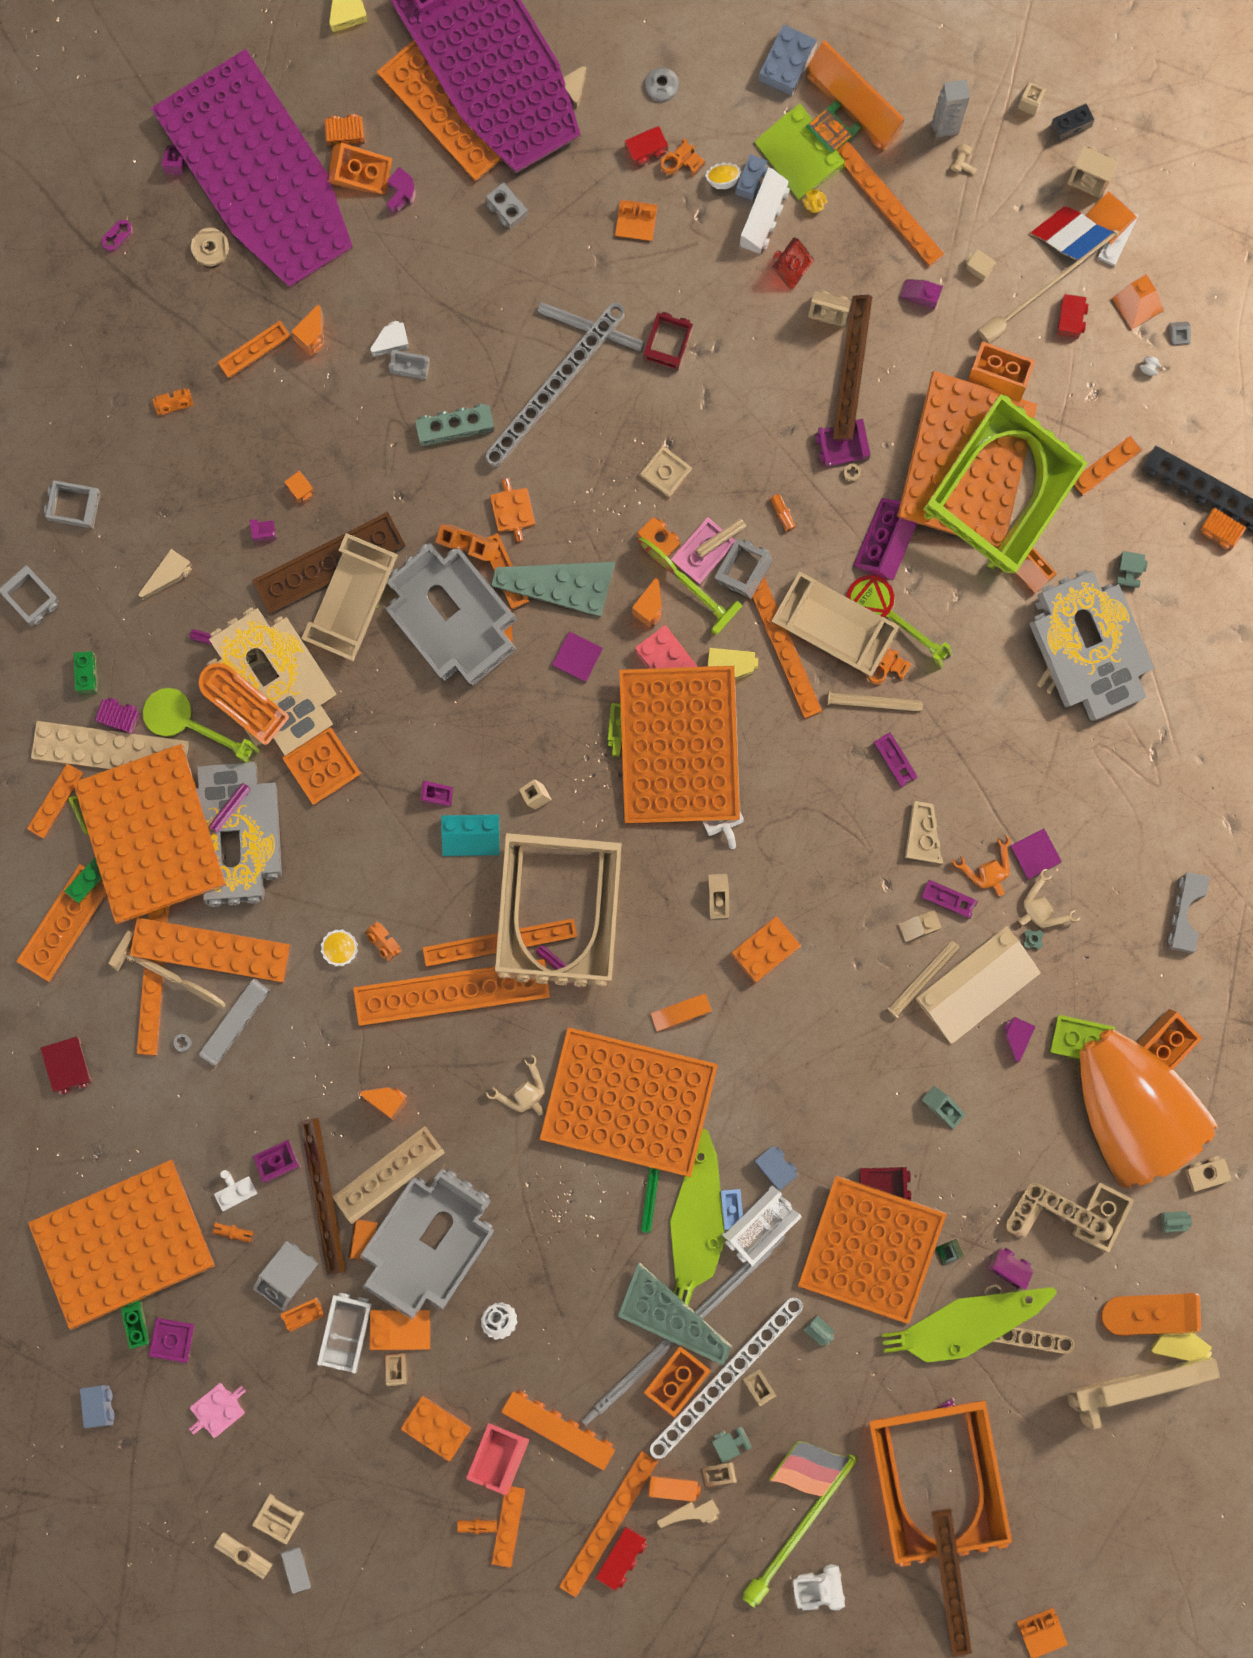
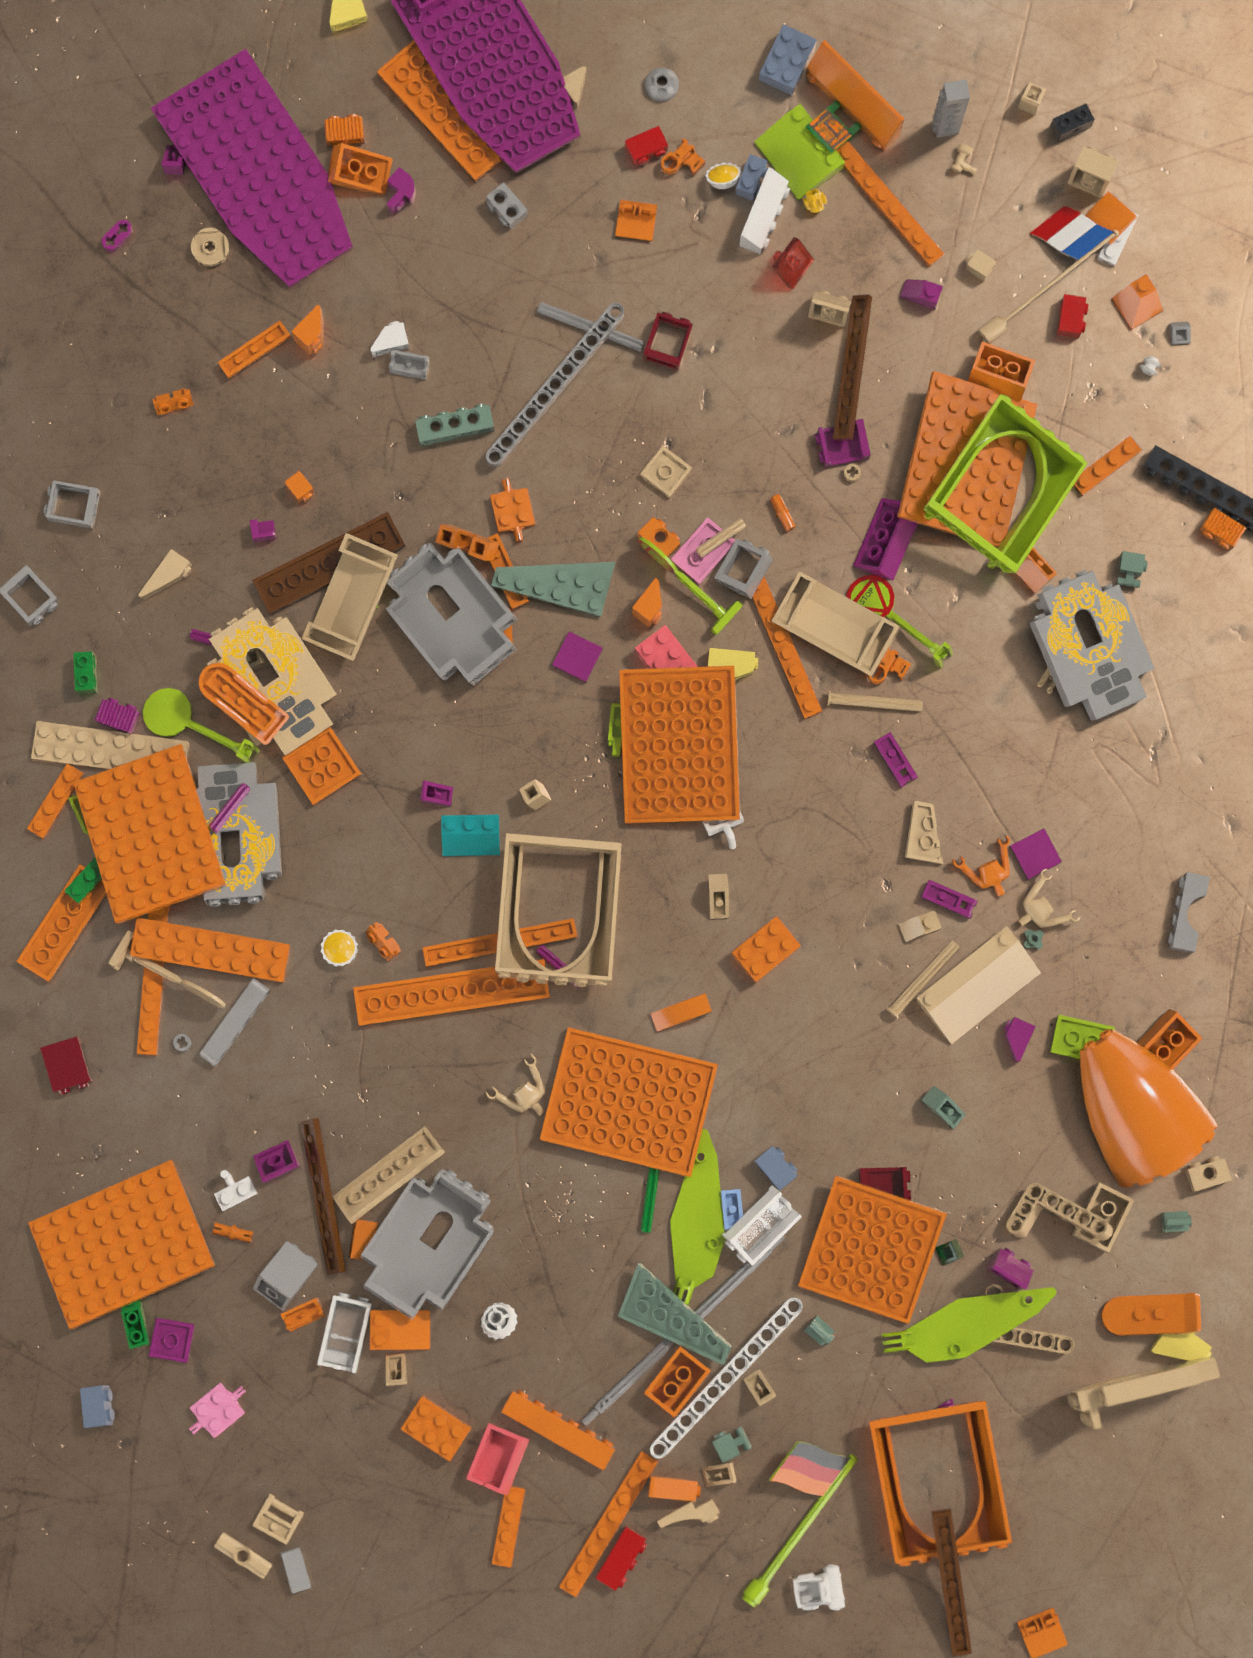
orange slope [360,1087,408,1121] -> none
orange pin [457,1518,498,1534] -> none

